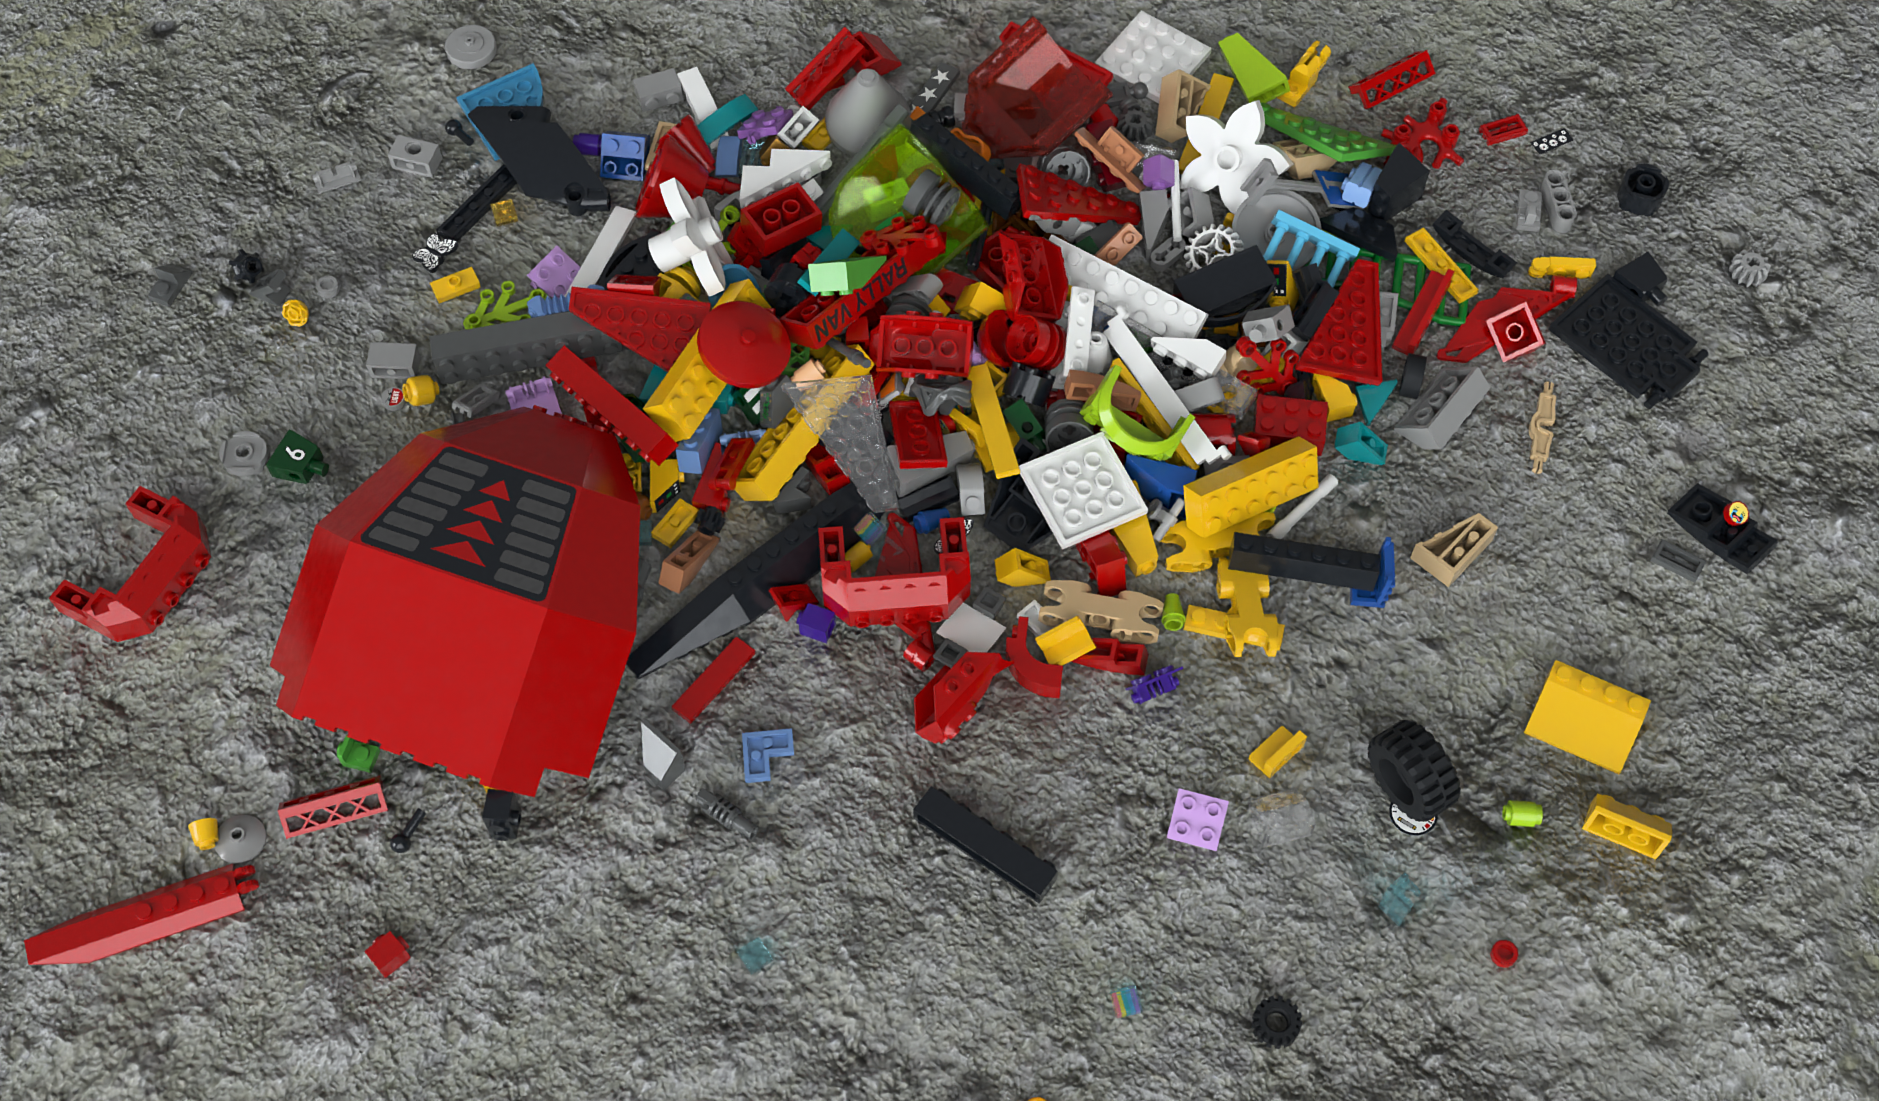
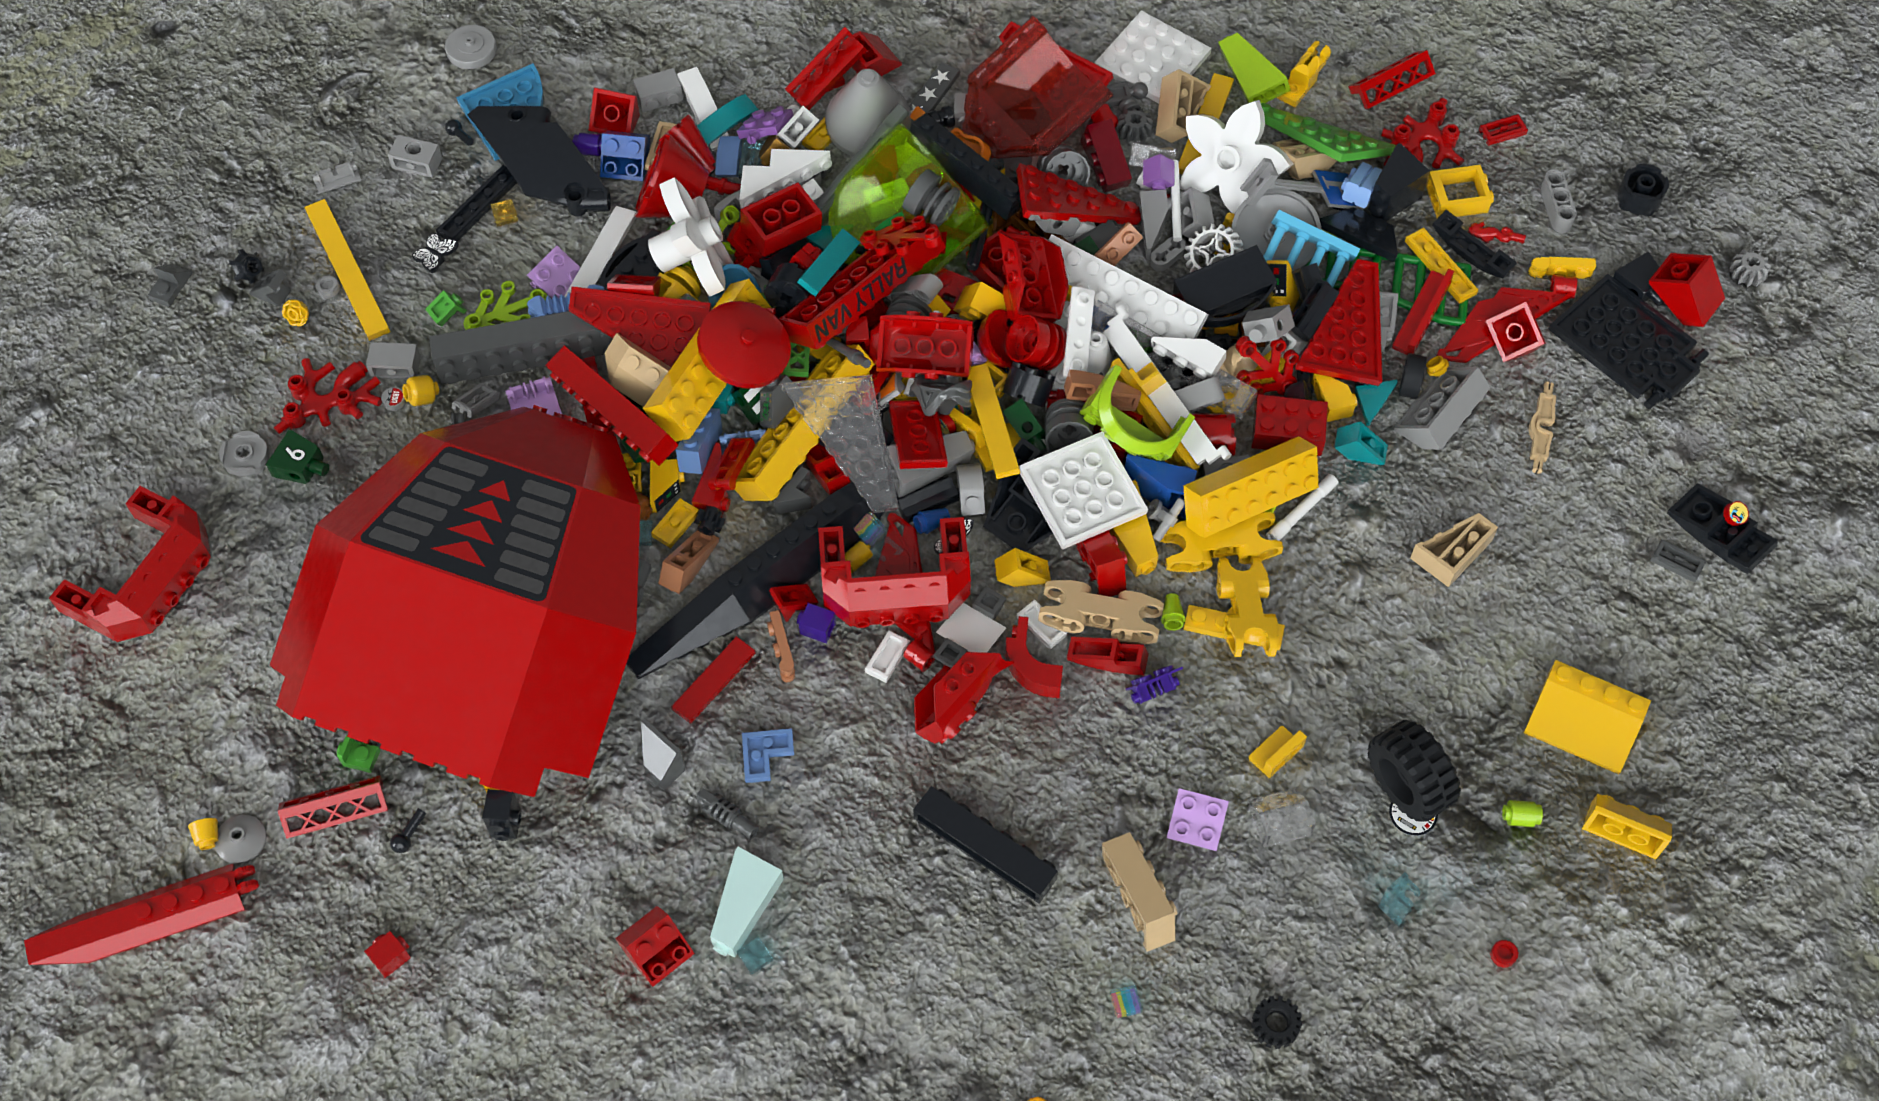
yellow plate [430,267,481,304] -> none
light nougat brick [790,359,826,393] -> none
slope [808,256,887,296] -> none
yellow panel [1035,616,1096,666] -> none
nougat bracket [1074,126,1147,194] -> none
black brick [1228,532,1380,591] -> none
red slope [1238,431,1271,457] -> none
blue plate [1350,537,1395,608] -> none
light grey hinge [1516,189,1542,232] -> none
black sticker [1530,128,1574,155] -> none
none -> red plant [273,358,382,434]
none -> yellow tile [304,199,390,341]
none -> bright green bracket [425,290,467,326]
none -> red slope [588,87,640,133]
none -> tan wedge [605,333,671,407]
none -> red slope [615,906,695,987]
none -> light aqua slope [710,847,784,958]
none -> nougat plate [767,610,795,682]
none -> white tile [865,630,910,683]
none -> tan wedge [1102,832,1177,952]
none -> yellow panel [1128,361,1167,396]
none -> yellow window [1426,165,1494,219]
none -> yellow plate [1426,356,1449,377]
none -> red animal [1468,222,1526,244]
none -> red slope [1649,253,1725,327]

